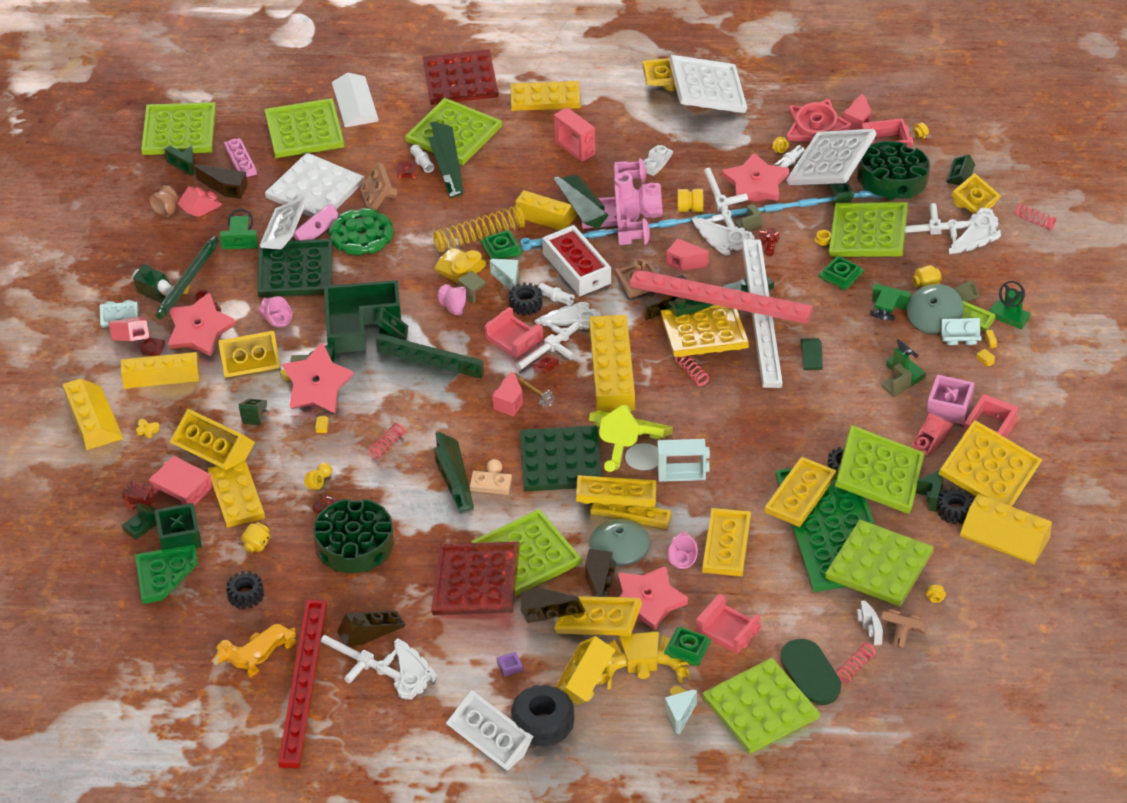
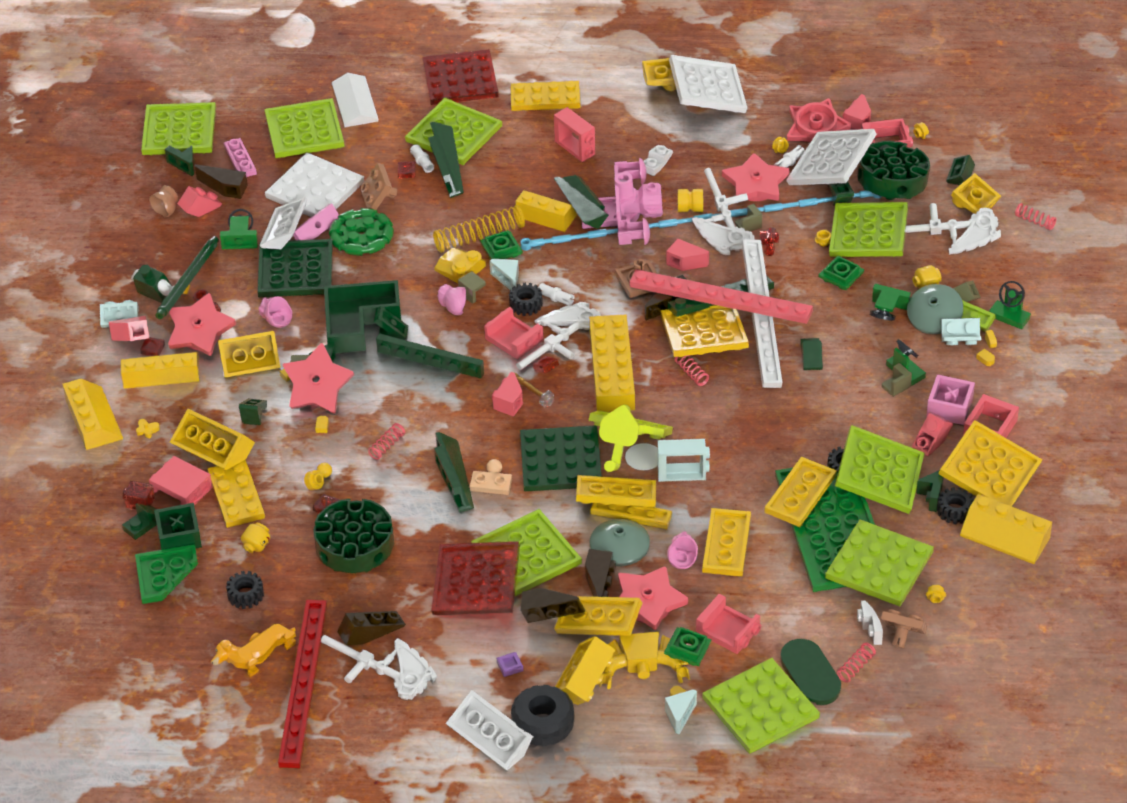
brick [542,225,611,297] -> none

